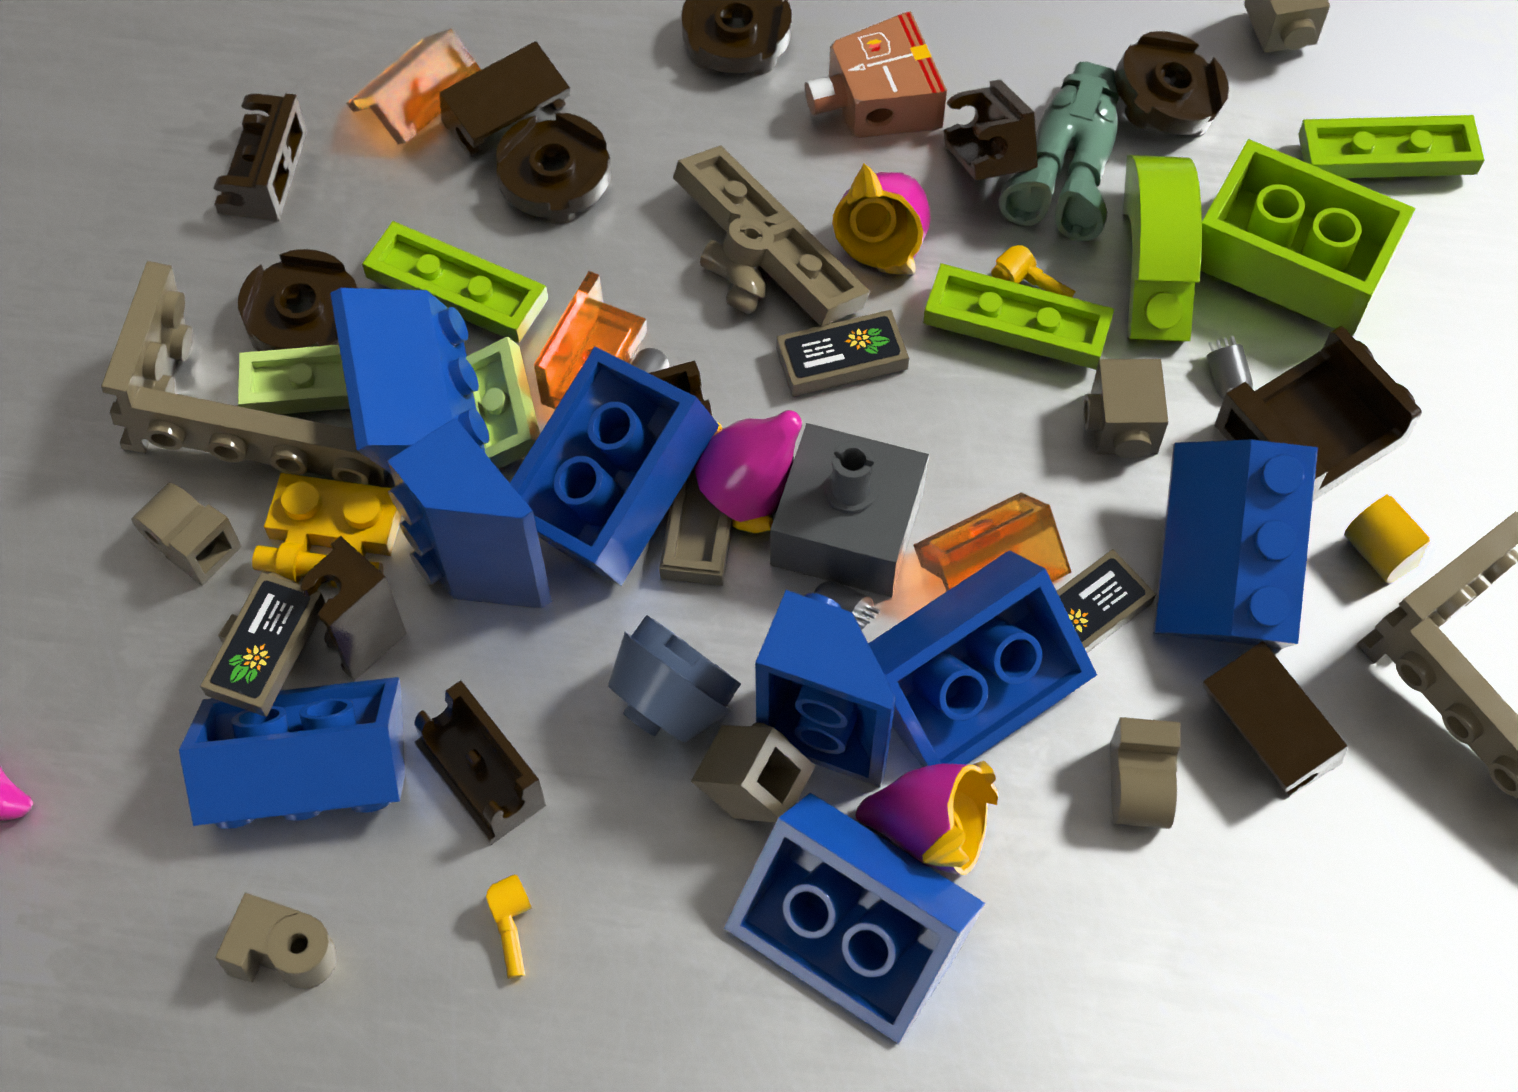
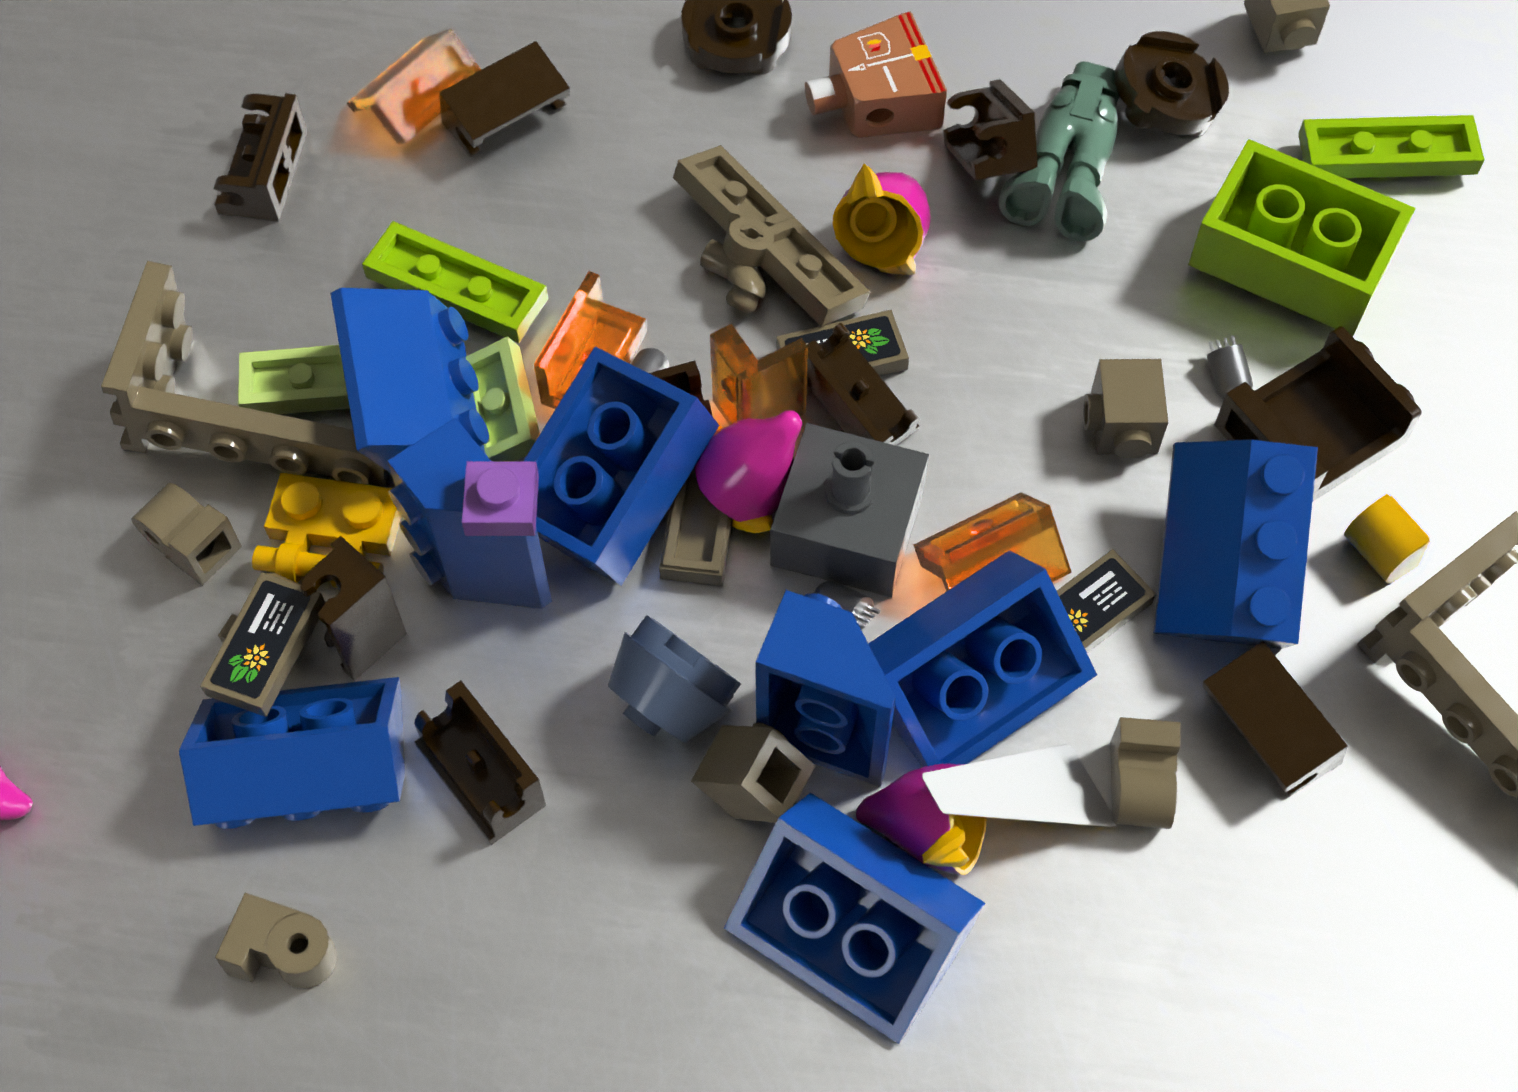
dark brown plate [238,249,358,351] -> none
yellow hand [486,875,532,979] -> none
dark brown plate [496,113,612,224] -> none
lime plate [923,263,1114,370] -> none
yellow hand [991,245,1076,298] -> none
lime arch [1123,155,1202,341] -> none
none -> medium lavender plate [462,461,539,536]
none -> clear orange panel [710,323,808,425]
none -> dark brown hinge [796,323,920,445]
none -> white sticker [922,744,1118,828]

